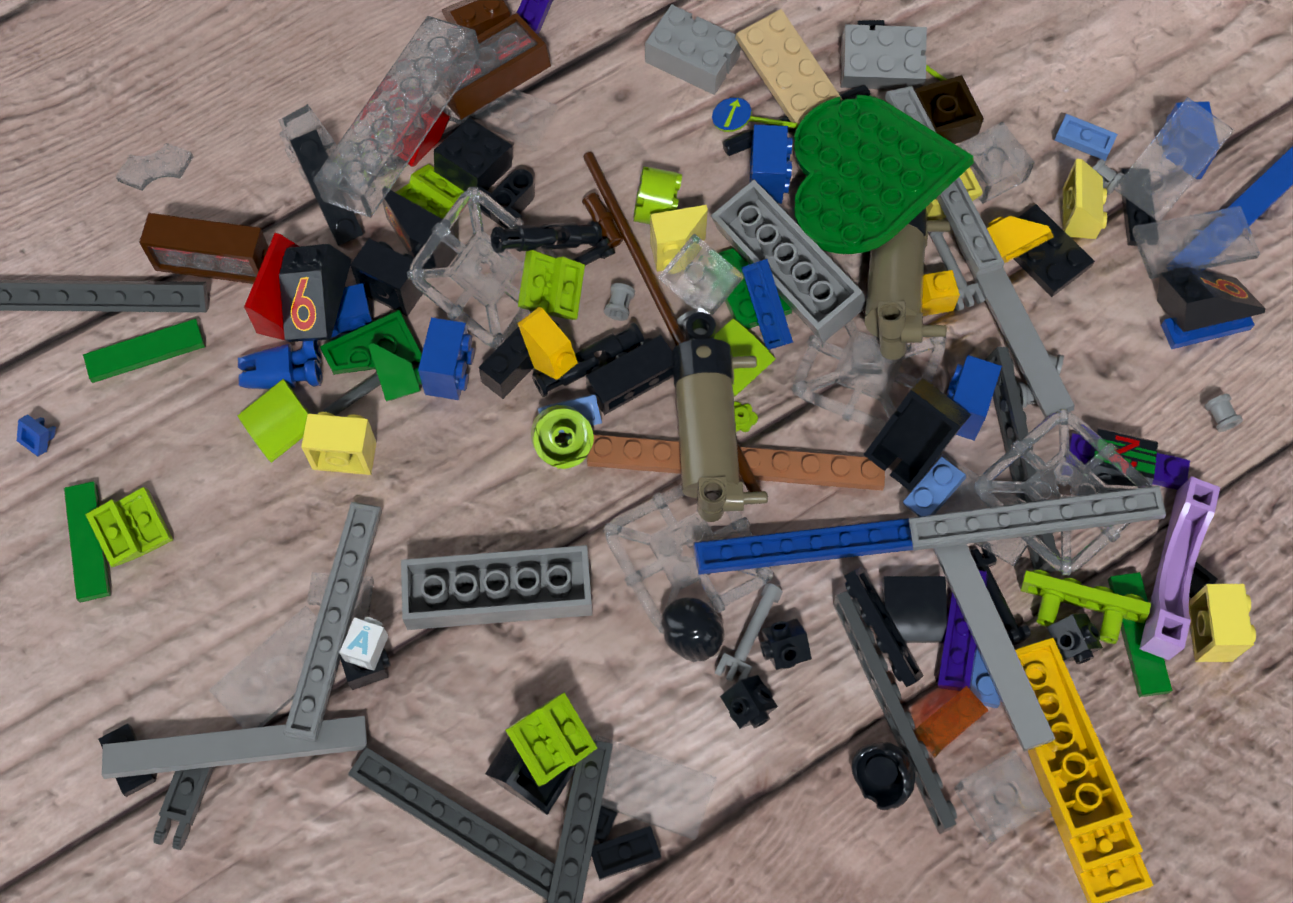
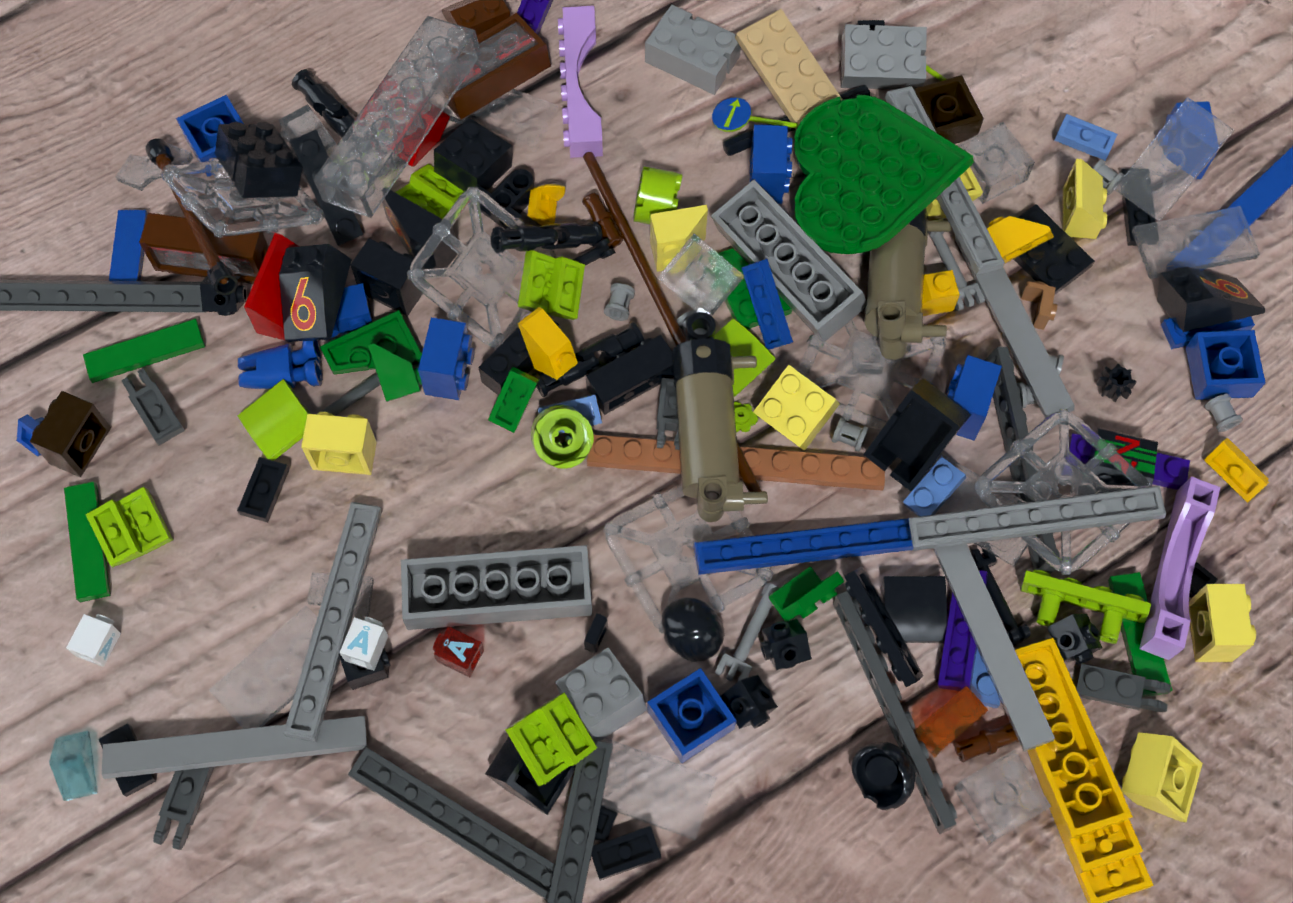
none -> dark brown brick [30,391,111,478]
none -> clear light blue slope [49,730,98,801]
none -> white brick [66,614,121,667]
none -> blue tile [109,210,148,281]
none -> dark grey hinge [121,368,185,446]
none -> hose [146,138,238,295]
none -> clear plate [161,158,324,238]
none -> blue brick [176,95,244,177]
none -> black brick [200,276,247,316]
none -> black piece [215,122,302,198]
none -> black plate [237,457,289,523]
none -> black piece [292,69,377,157]
none -> clear red brick [433,626,484,678]
none -> green tile [488,367,539,433]
none -> yellow plate [527,184,565,225]
none -> light grey brick [555,648,647,741]
none -> lavender arch [558,6,603,158]
none -> black tile [584,613,608,653]
none -> blue brick [647,668,737,763]
none -> dark grey hinge [656,378,680,450]
none -> light yellow brick [753,365,840,451]
none -> green bracket [769,567,844,622]
none -> light grey bush [832,417,869,452]
none -> reddish brown pin [954,722,1019,762]
none -> medium nougat bracket [1021,281,1057,330]
none -> dark grey hinge [1076,664,1171,712]
none -> black gear [1096,364,1137,402]
none -> light yellow slope [1121,732,1203,822]
none -> blue brick [1186,330,1266,400]
none -> yellow plate [1204,438,1269,503]

